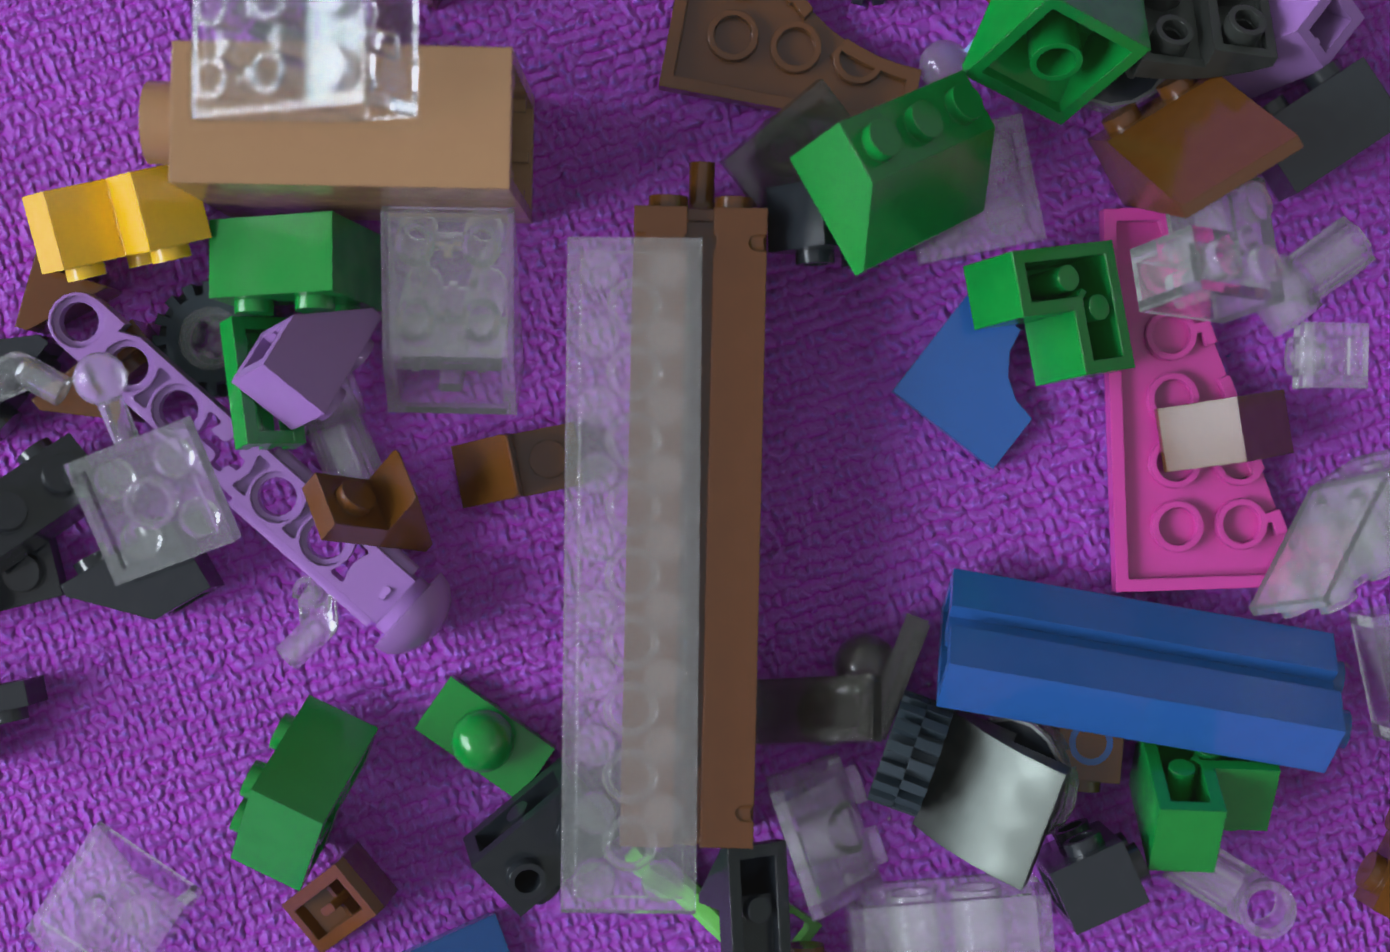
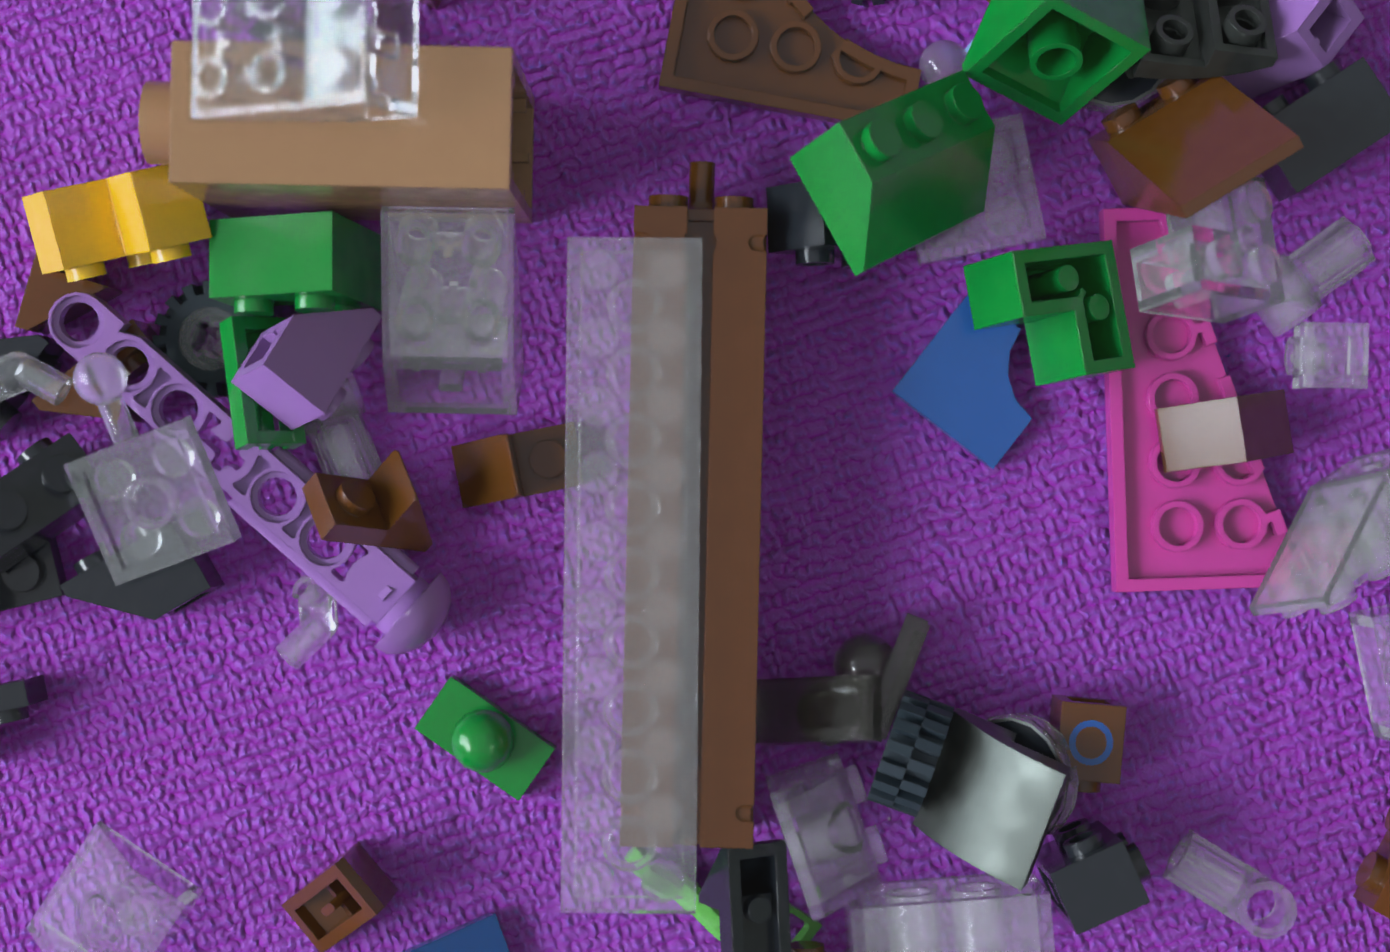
green brick [229,695,378,891] -> none
black brick [463,757,620,917] -> none
clear smoke tile [719,79,851,208] -> none
blue brick [936,568,1352,773] -> none
green brick [1129,741,1281,873] -> none

